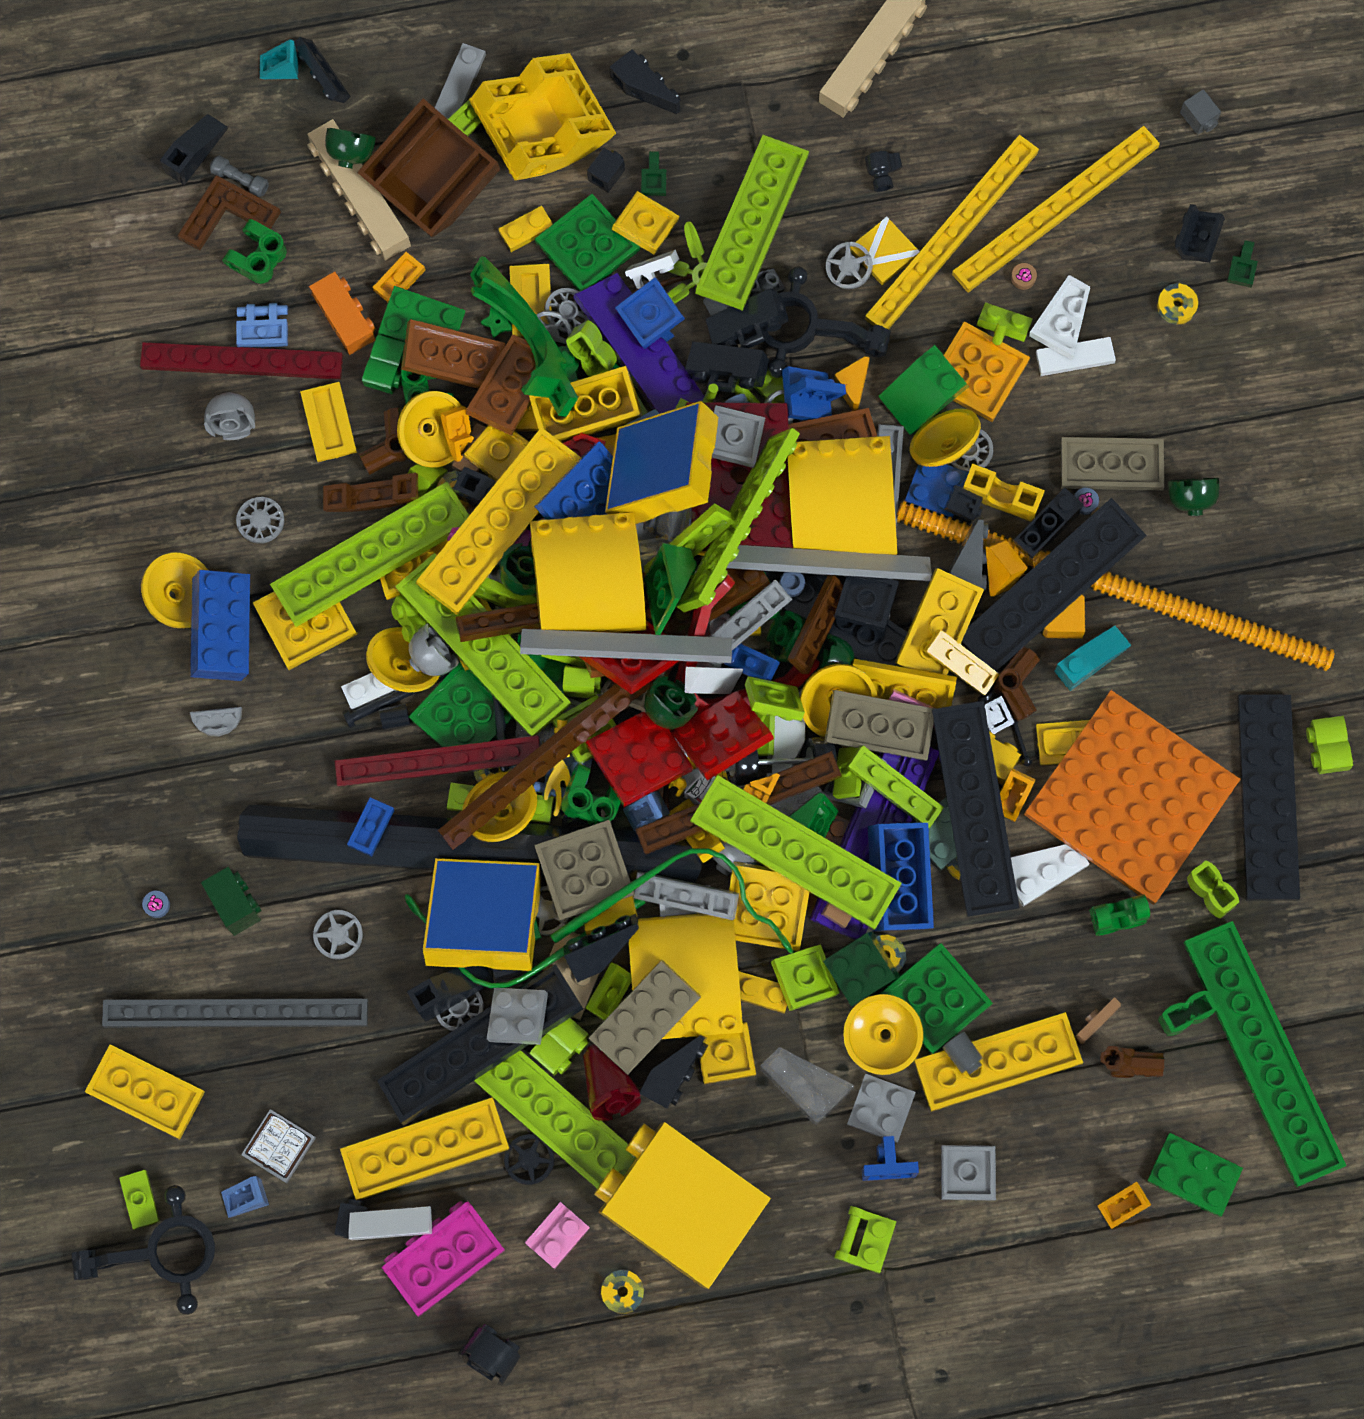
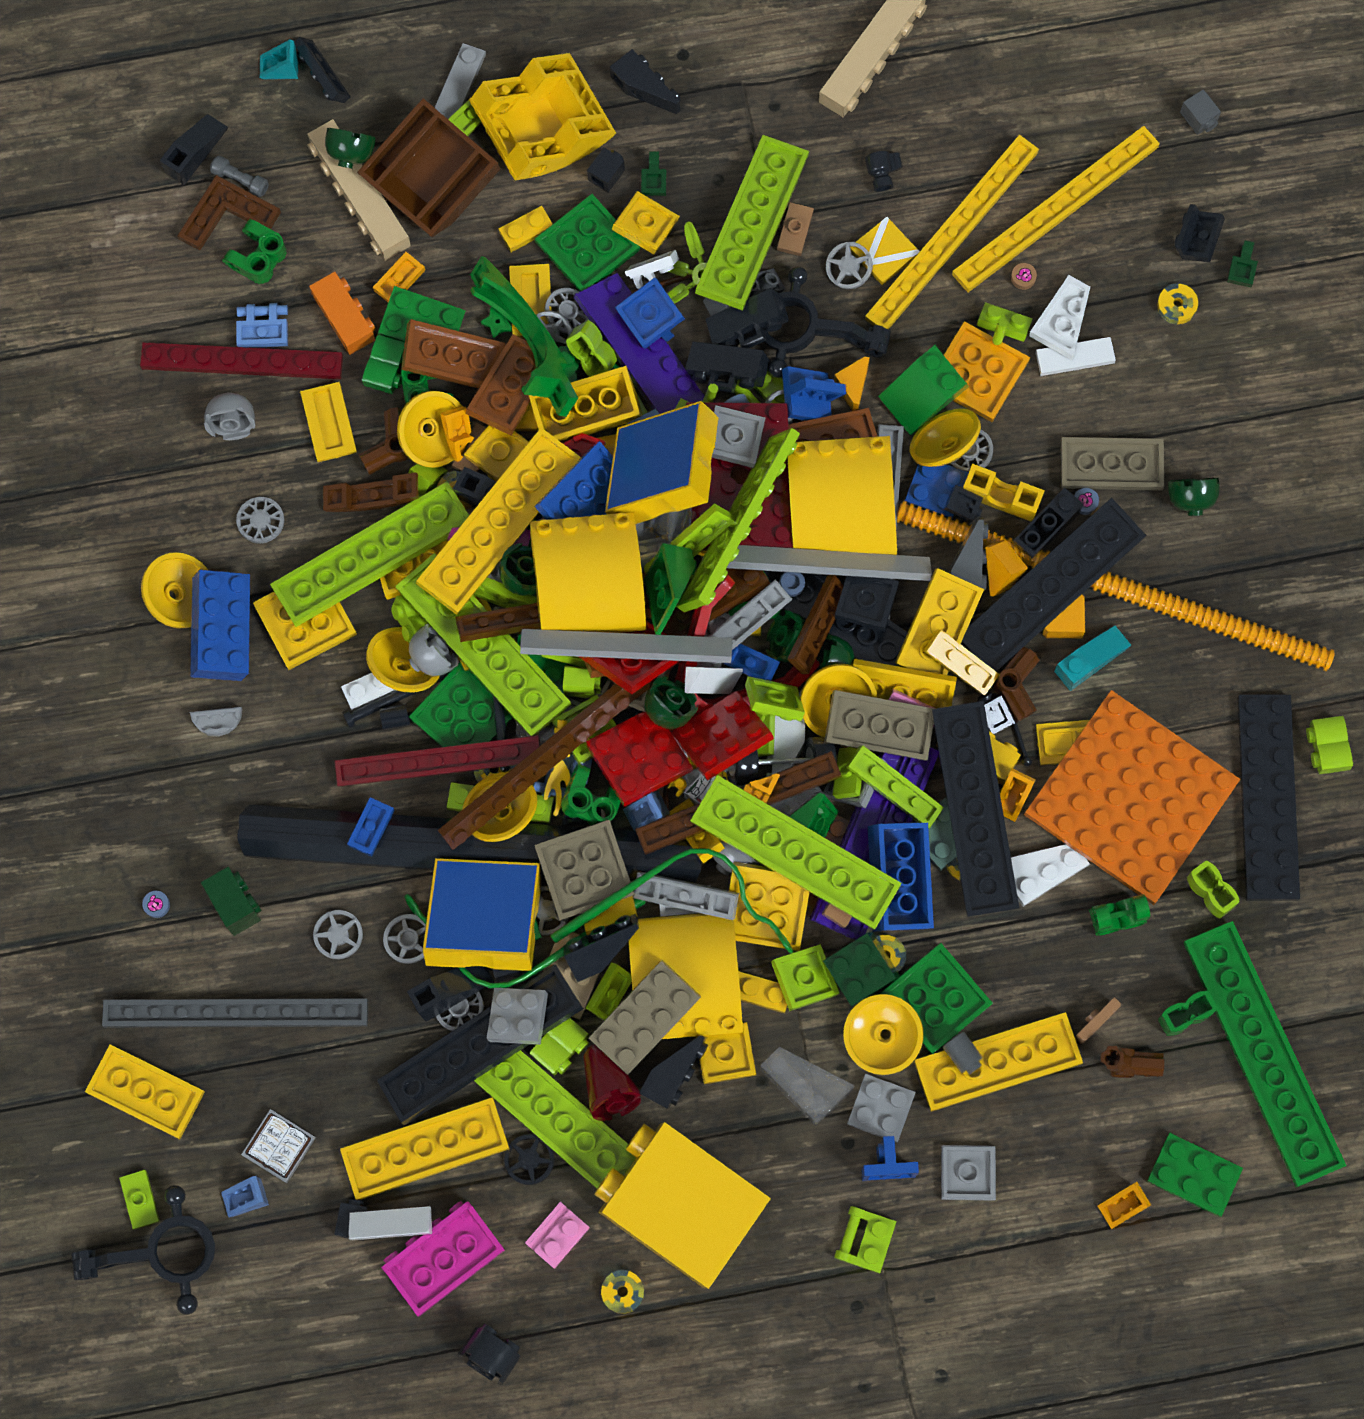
none -> light grey wheel [383,914,426,964]
none -> medium nougat plate [777,202,814,256]

